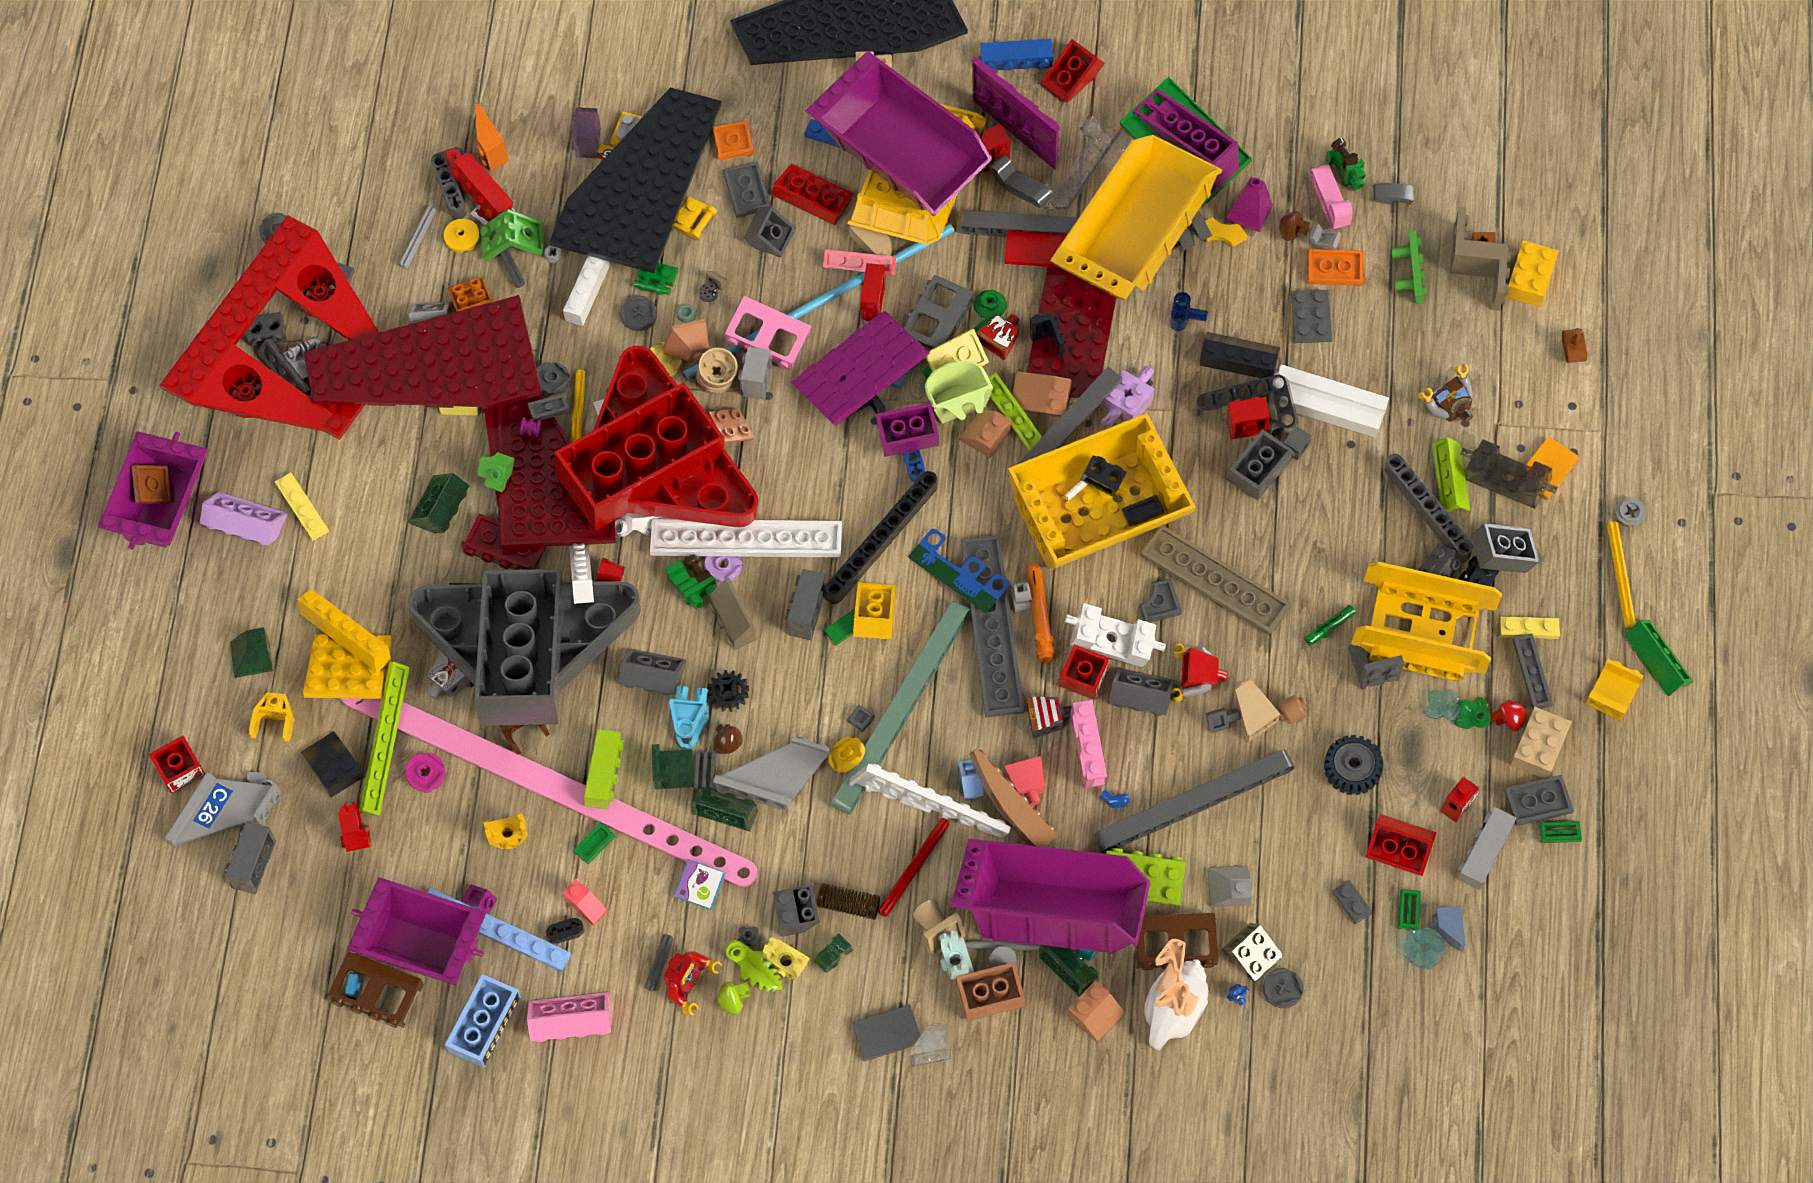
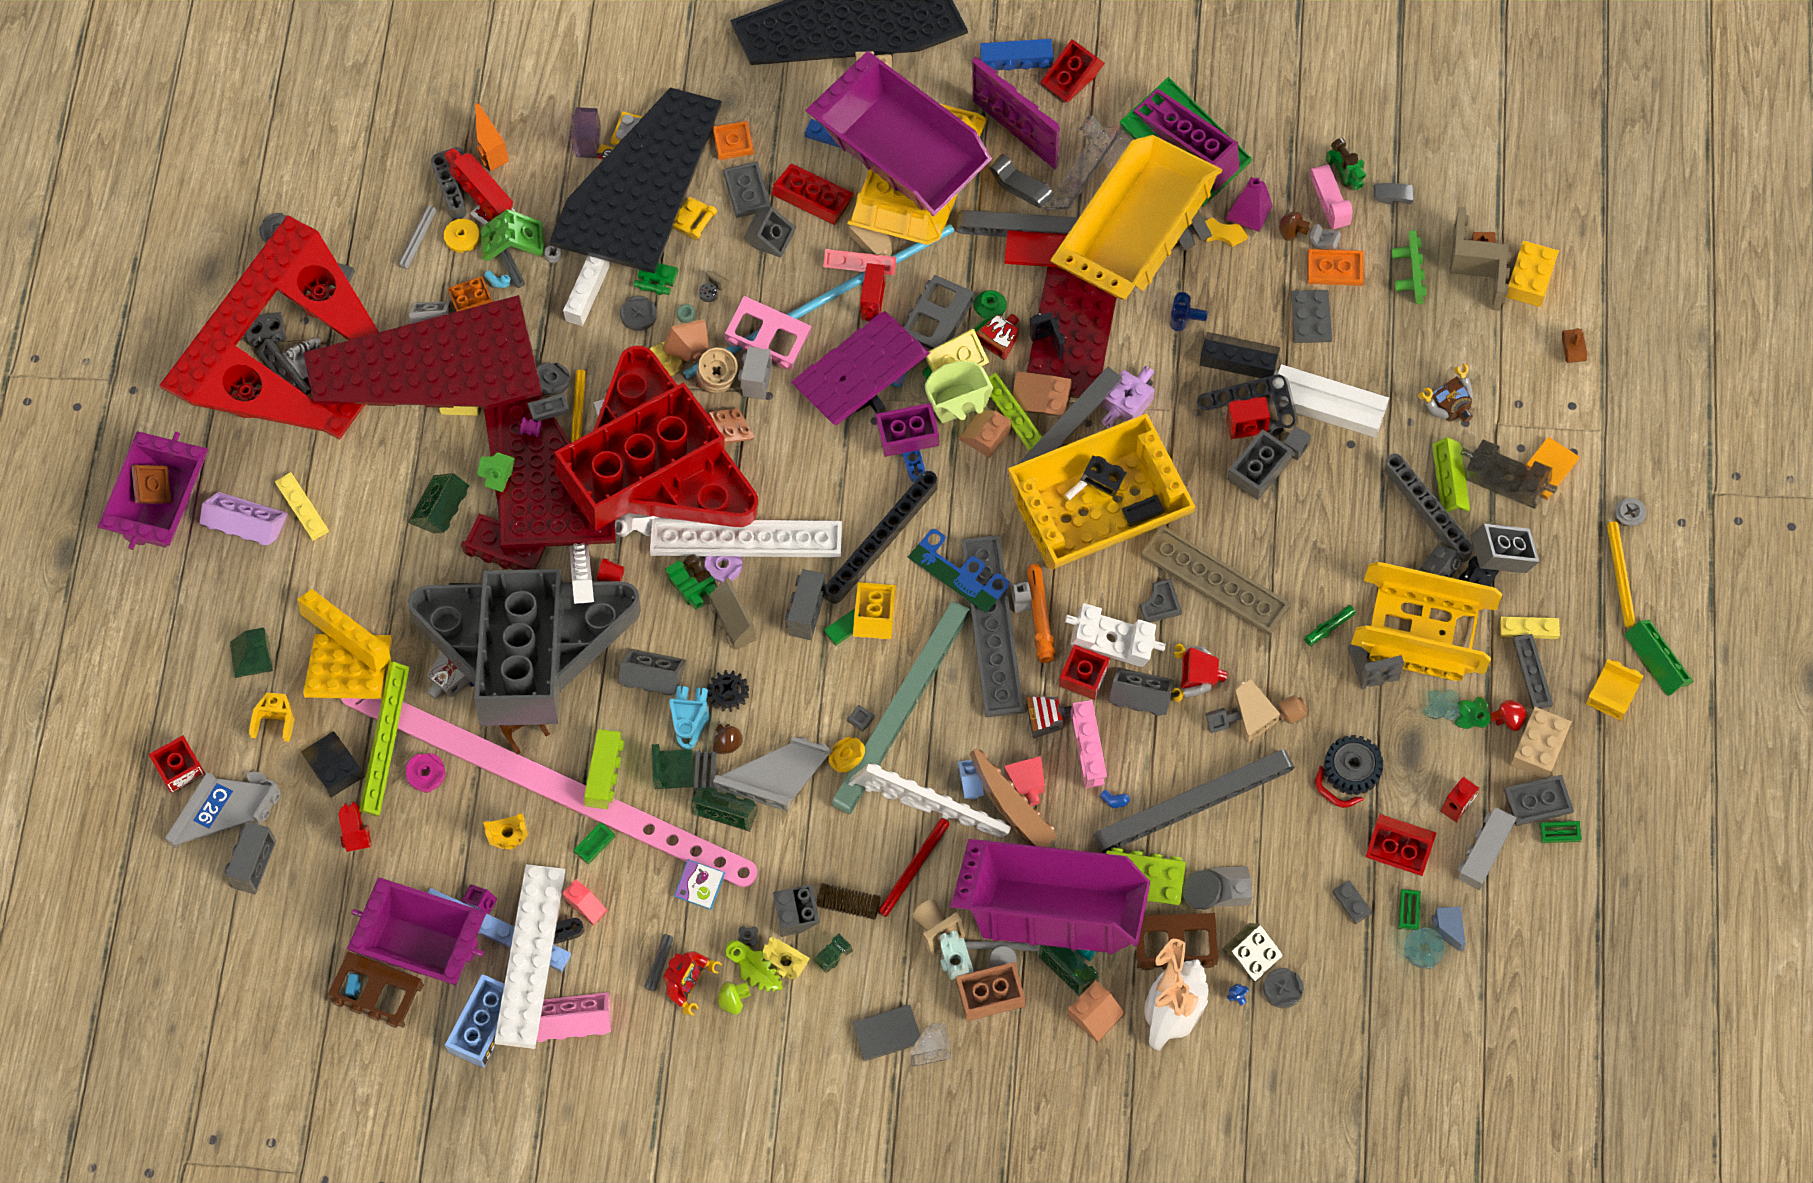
red slope [978,124,1010,174] -> none
none -> medium azure arm [484,270,510,288]
none -> white plate [495,864,565,1049]
none -> dark grey tile [1183,870,1222,910]
none -> red animal [1315,765,1364,808]

